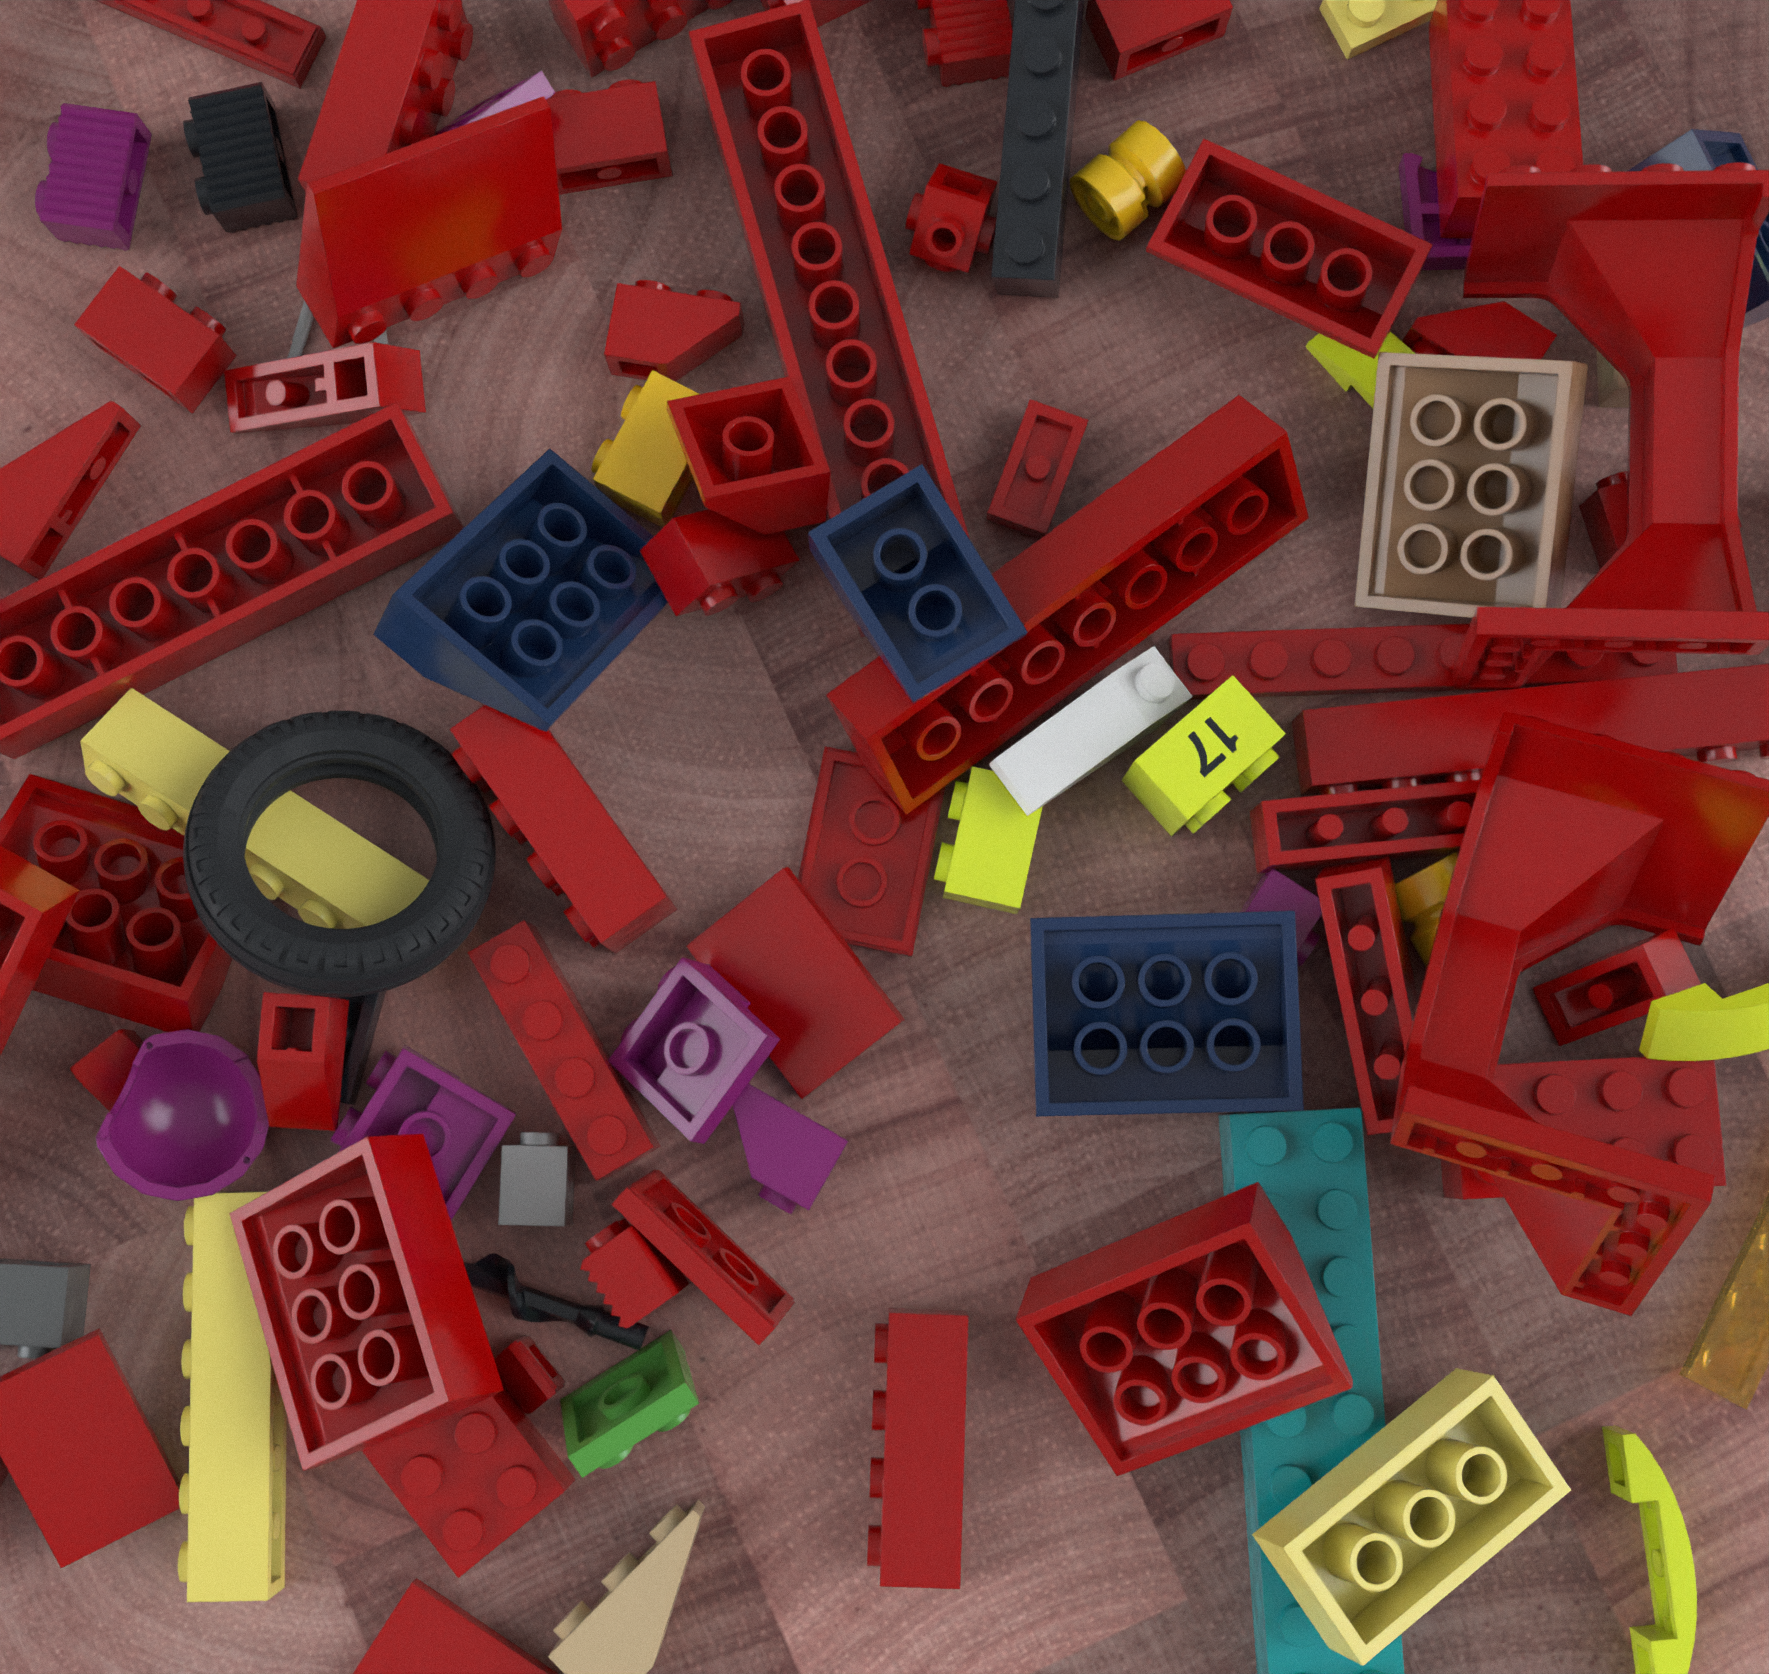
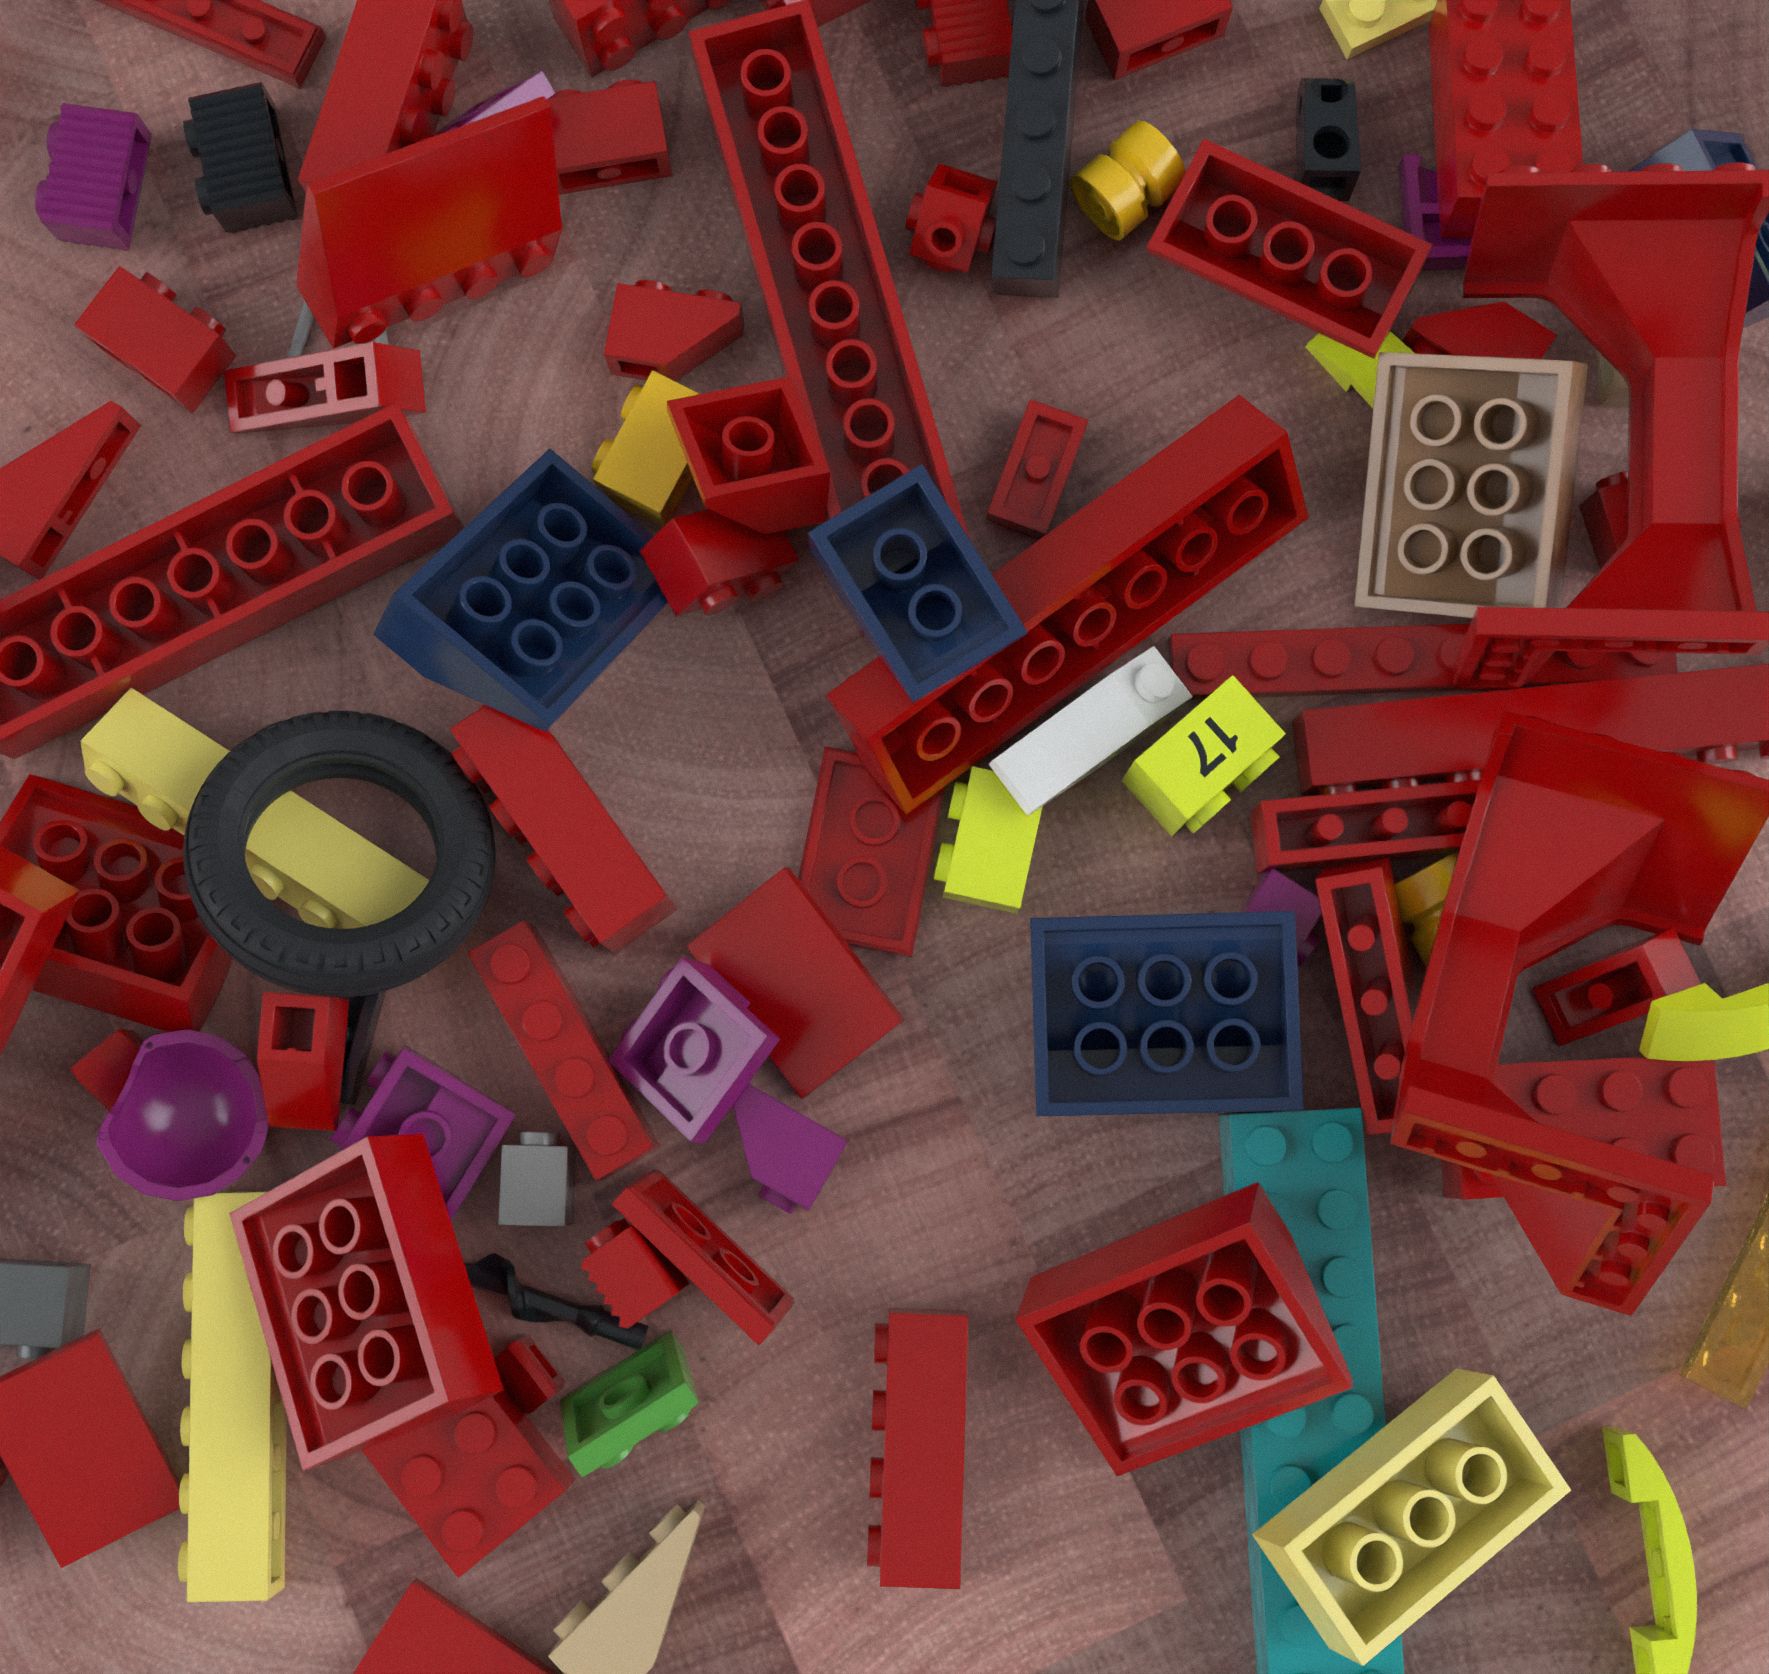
none -> black leg [1294,78,1361,202]

